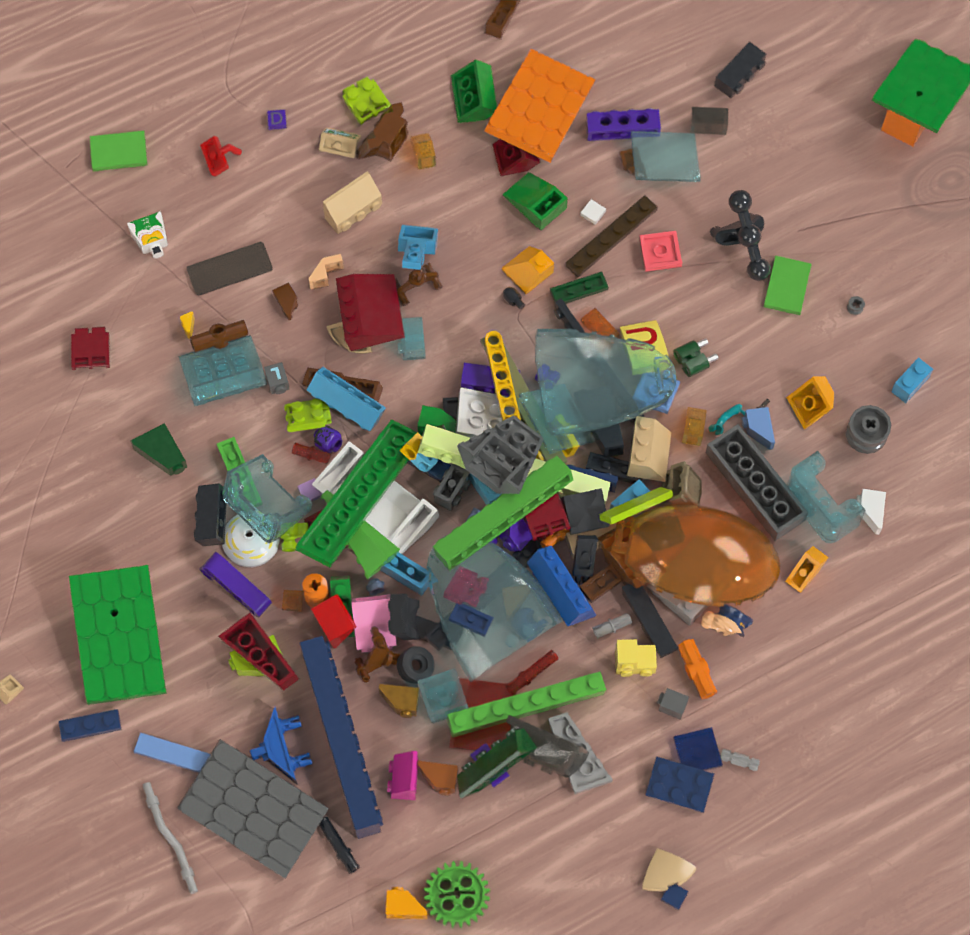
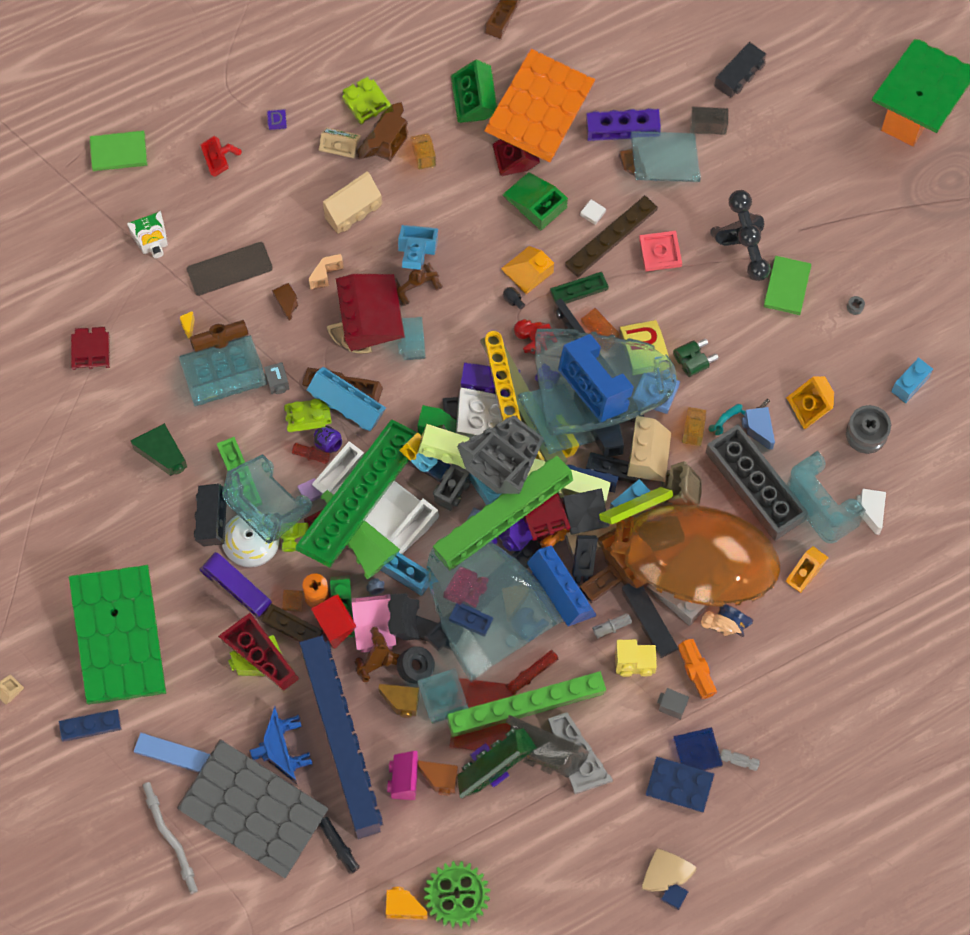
none -> dark brown plate [262,604,323,642]
none -> red animal [514,319,557,355]
none -> blue piece [558,334,634,423]

